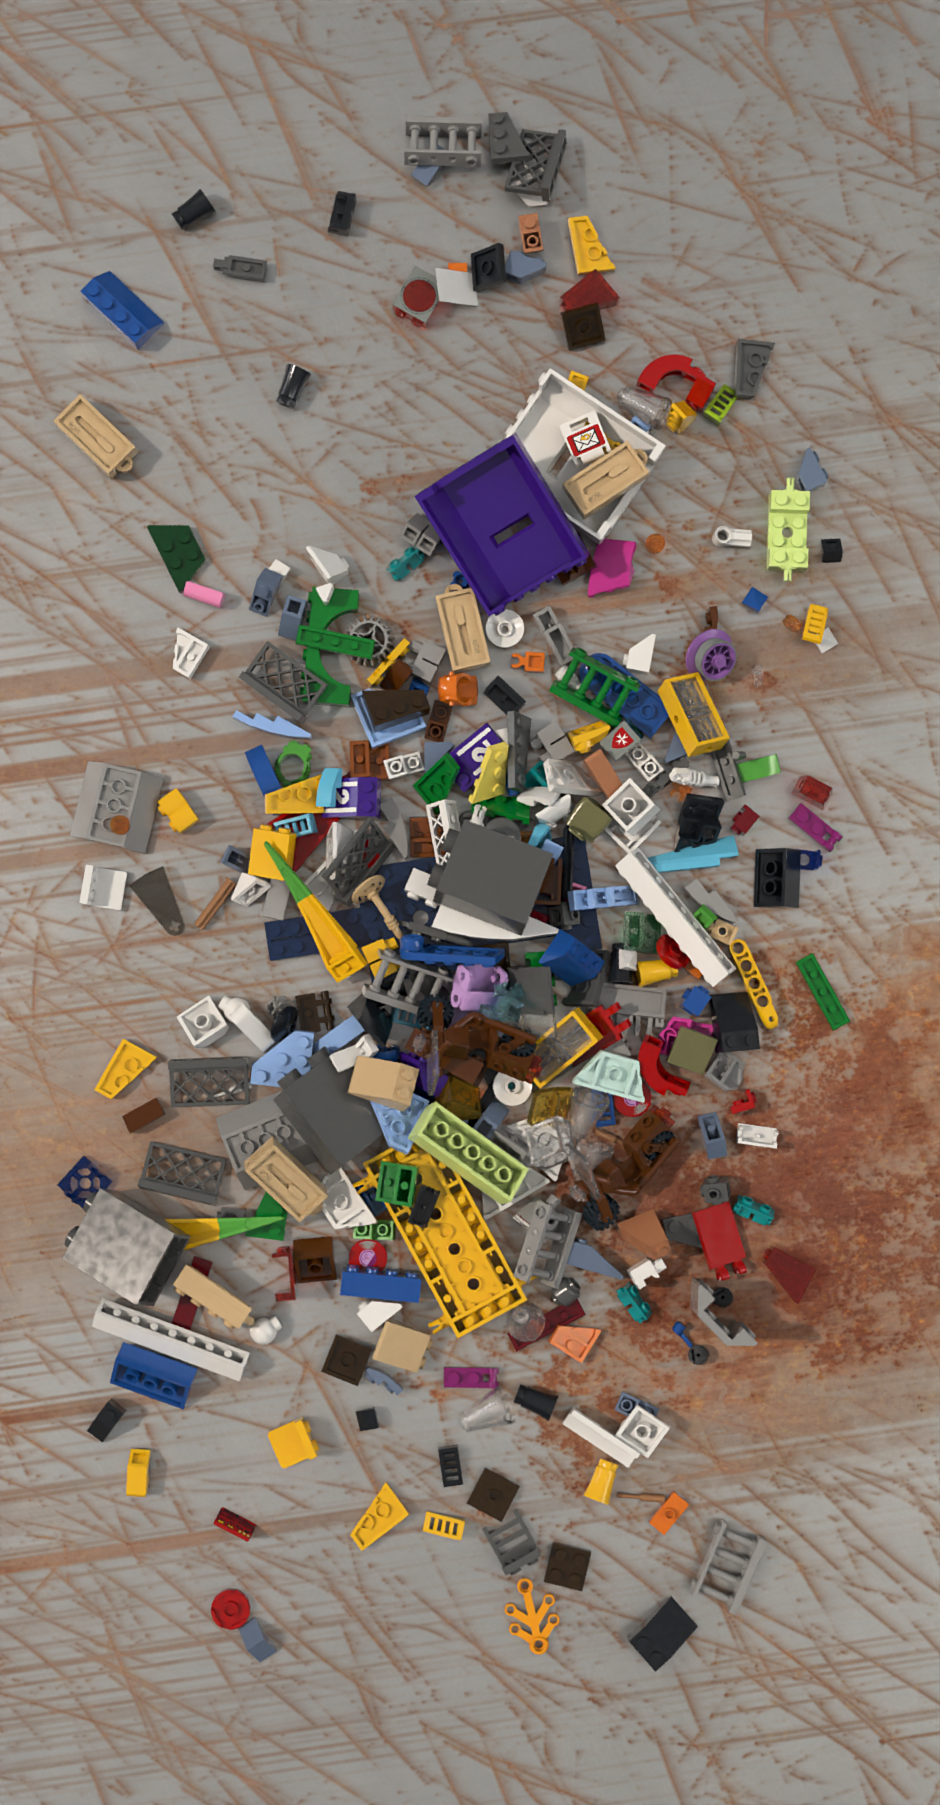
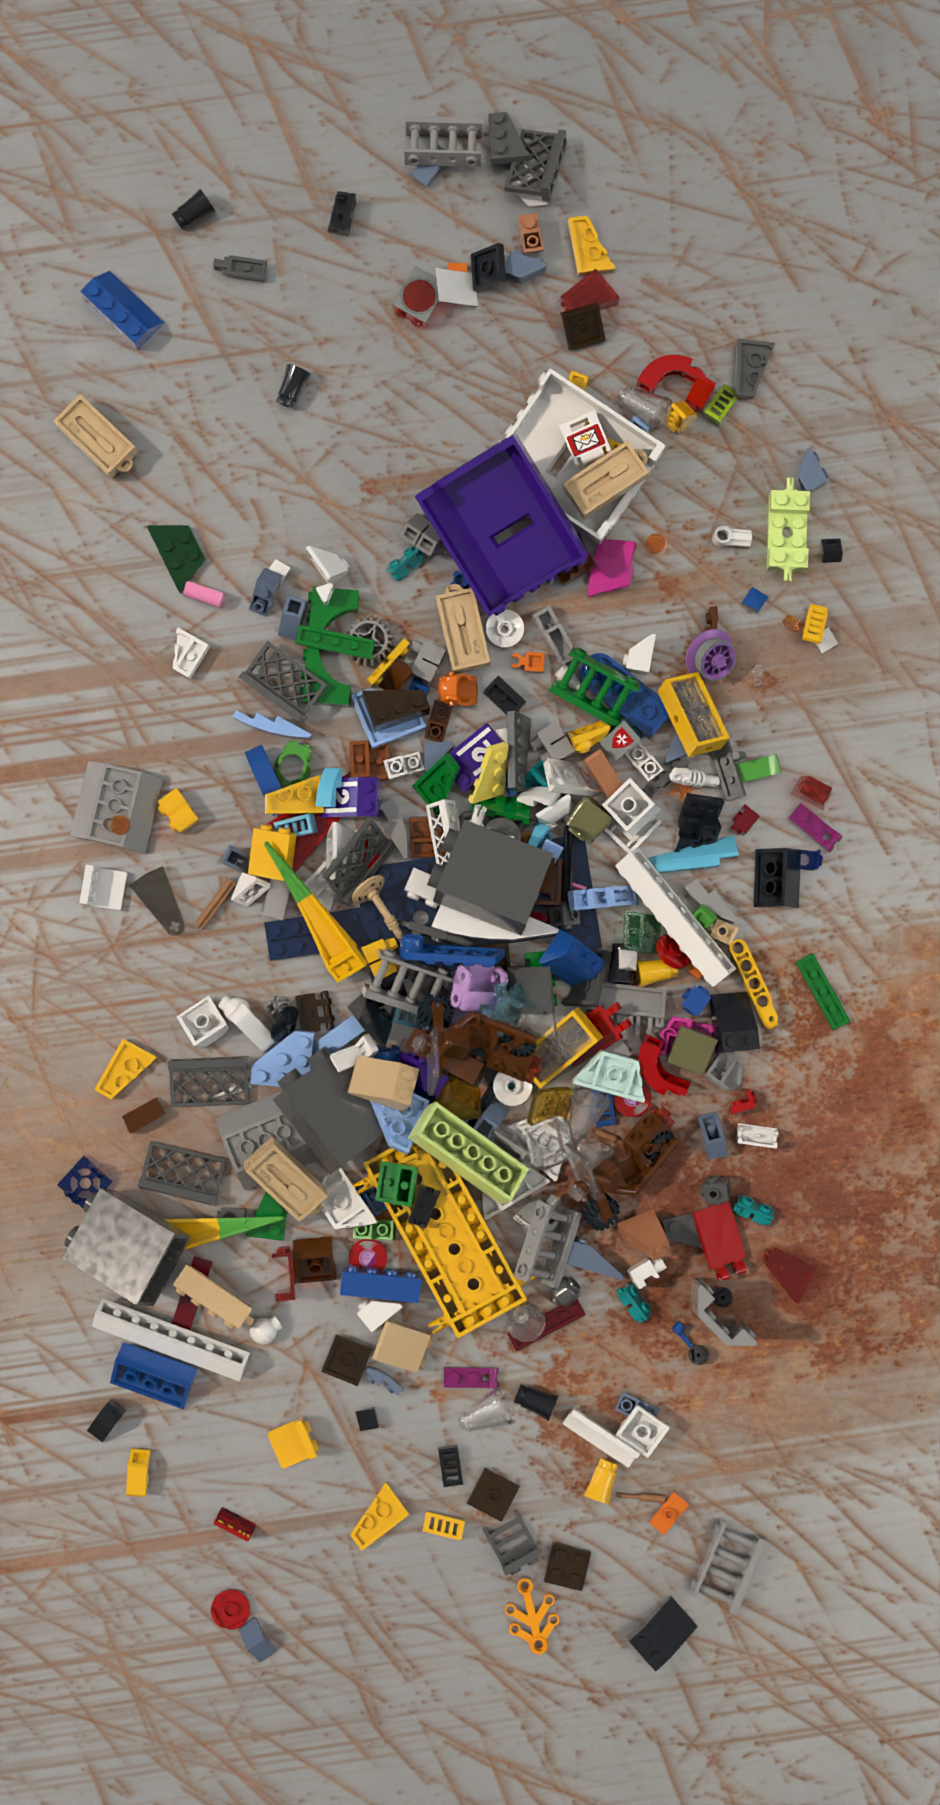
orange wing [548,1325,601,1363] -> none

